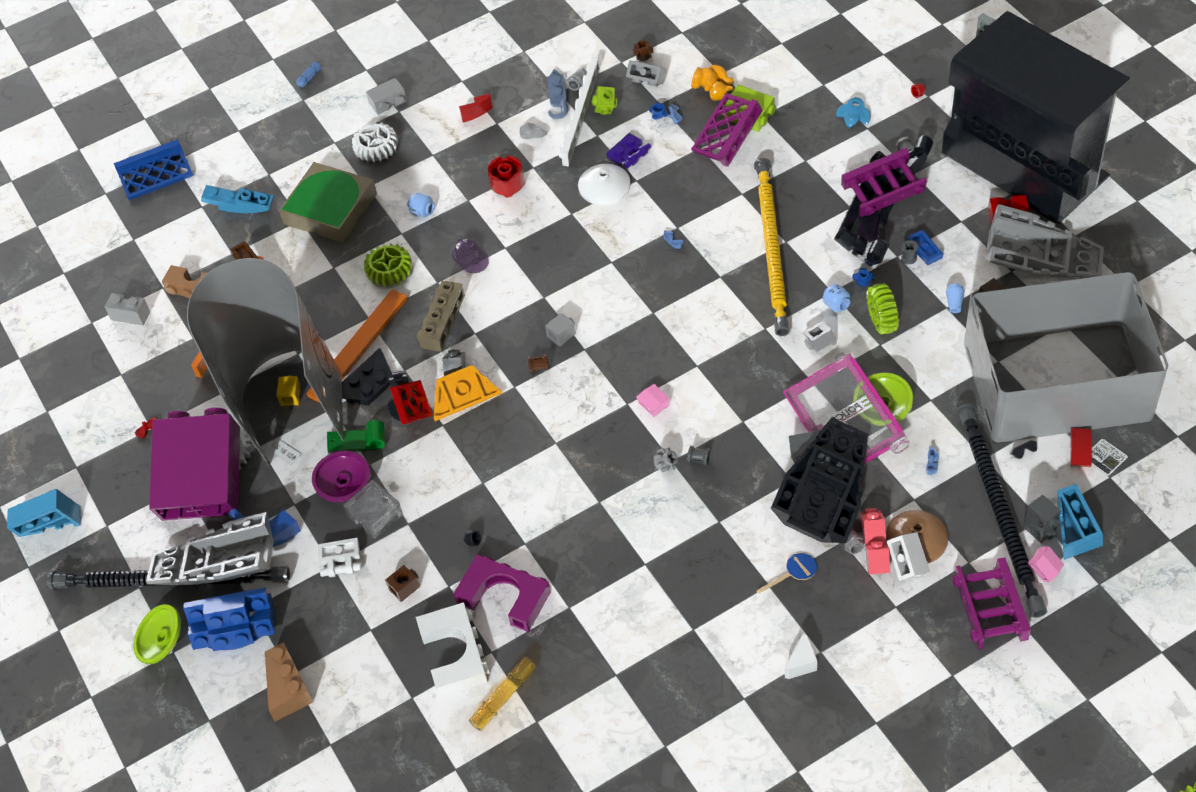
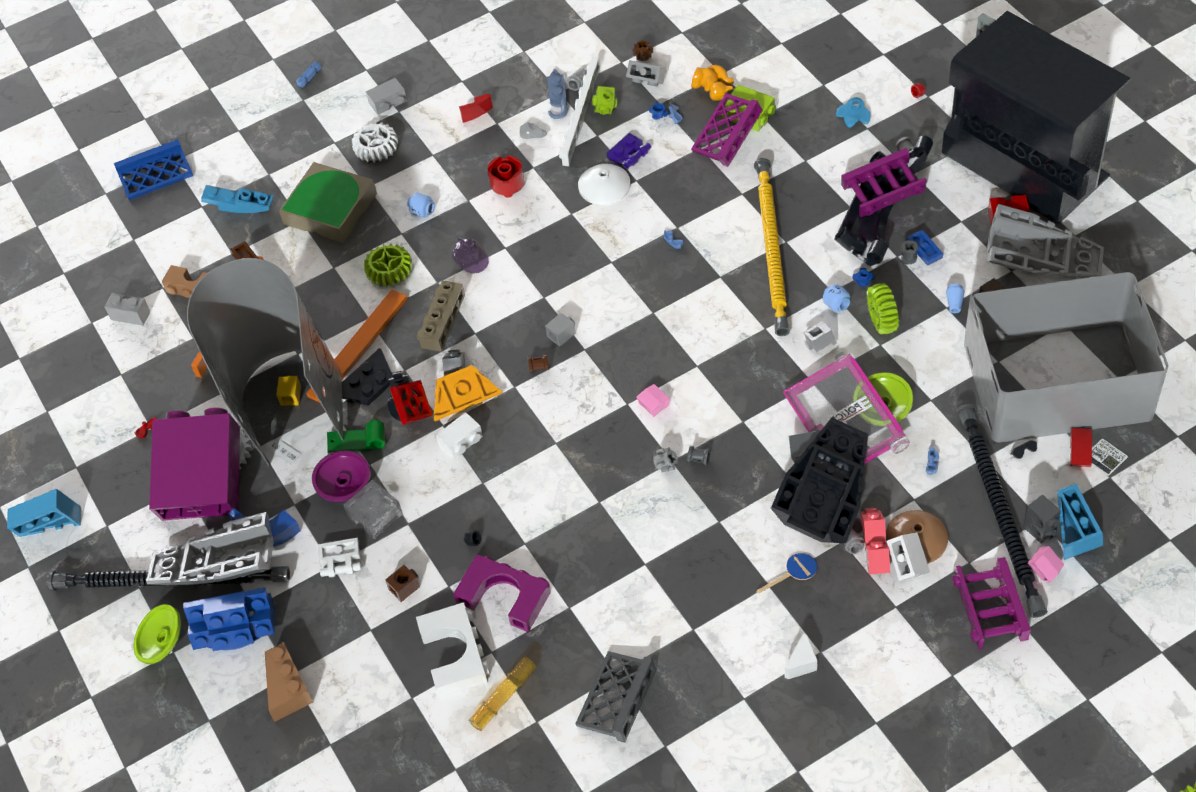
none -> white brick [436,412,483,459]
none -> dark grey fence [575,651,657,743]

